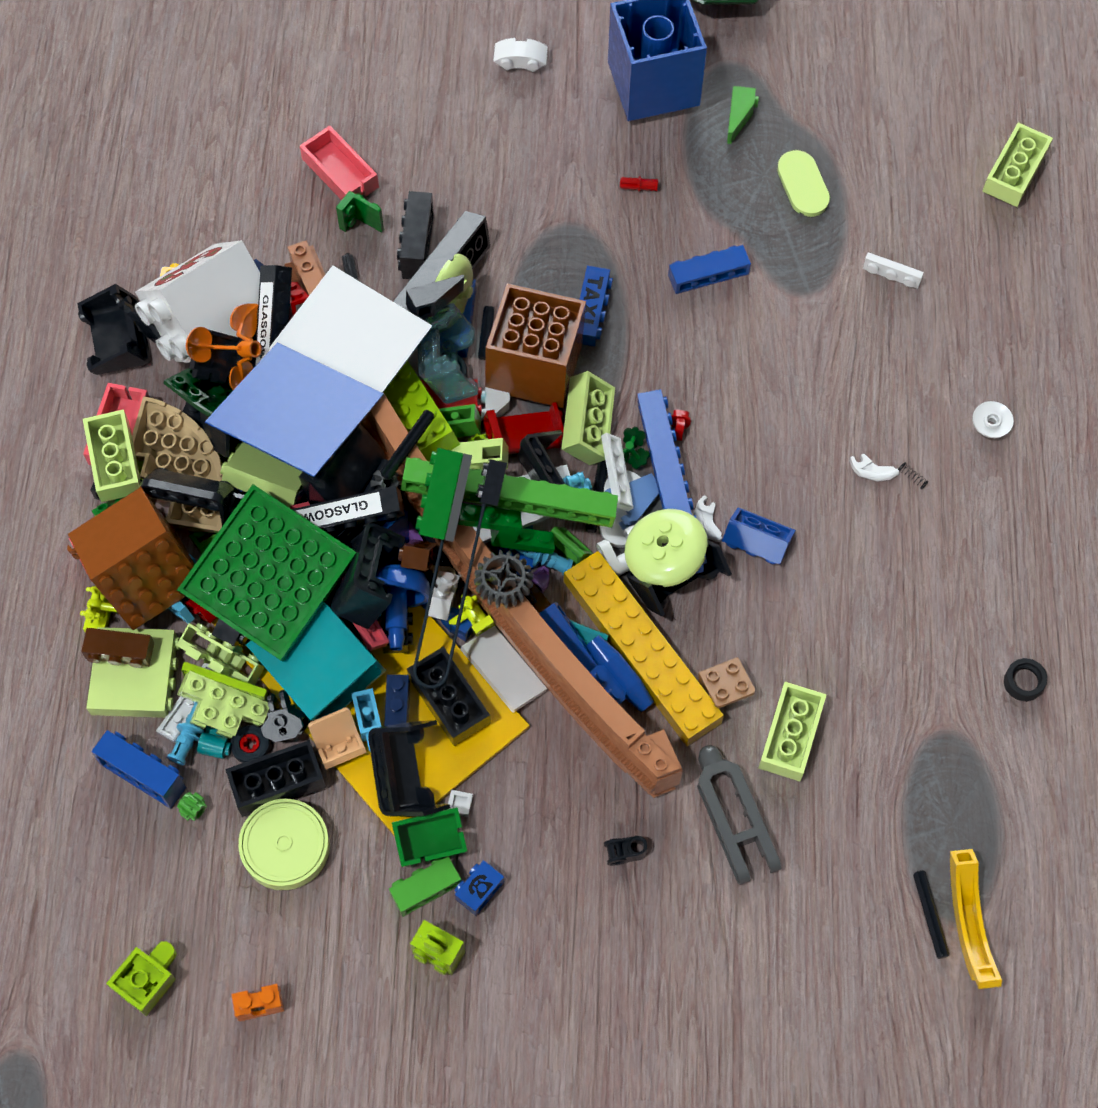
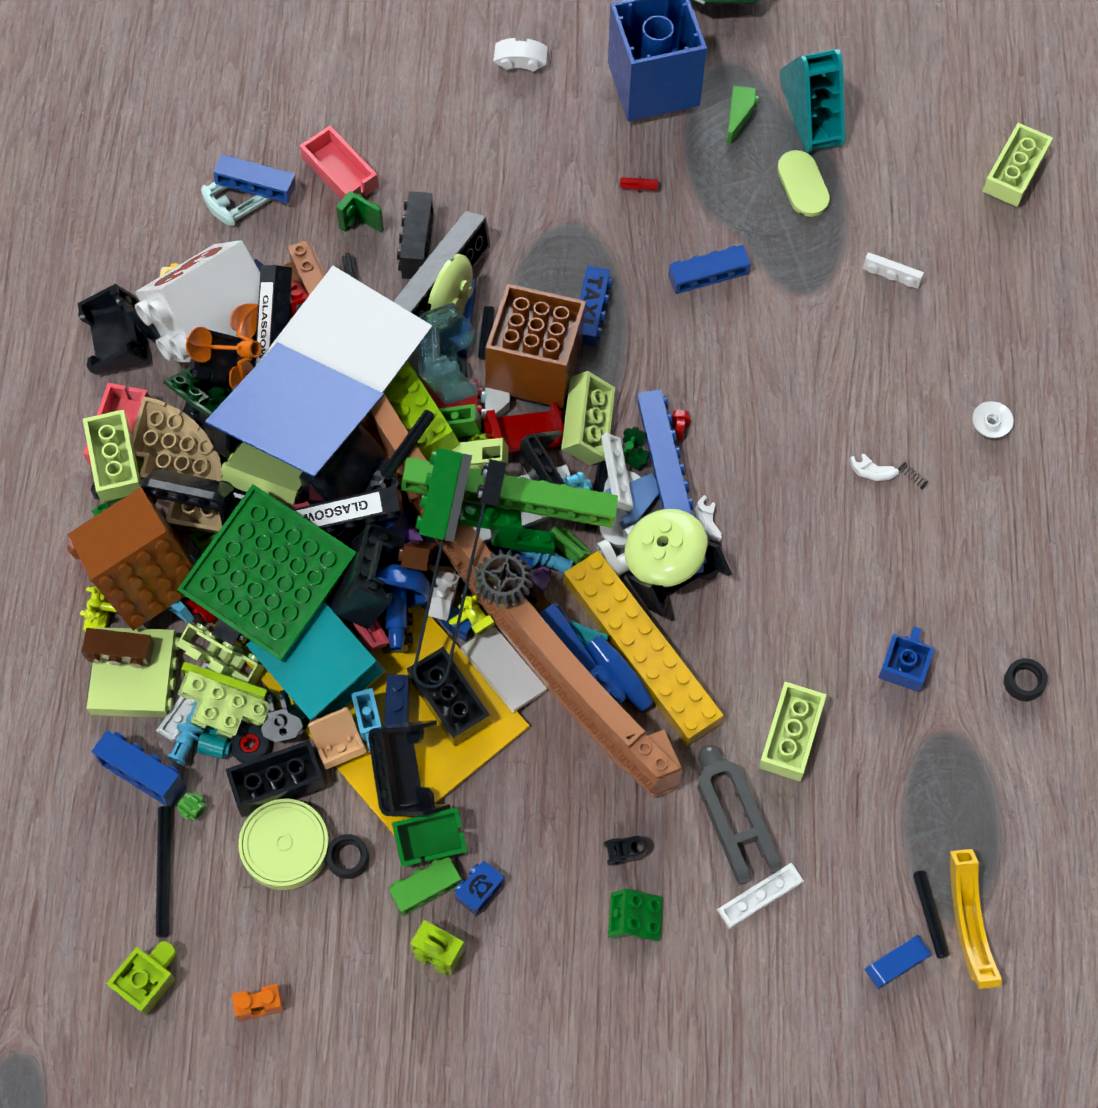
slope [406,275,464,319] -> none
white tile [448,790,473,817] -> none
medium nougat bracket [698,657,755,708] -> none
blue slope [722,507,796,564] -> none
none -> black axle [156,806,171,938]
none -> light aqua piece [201,182,272,226]
none -> brick [213,154,296,204]
none -> black tyre [326,834,369,879]
none -> green bracket [608,888,663,942]
none -> white tile [717,863,804,929]
none -> teal brick [779,49,845,153]
none -> blue beam [864,935,932,989]
none -> blue hinge [878,626,935,692]

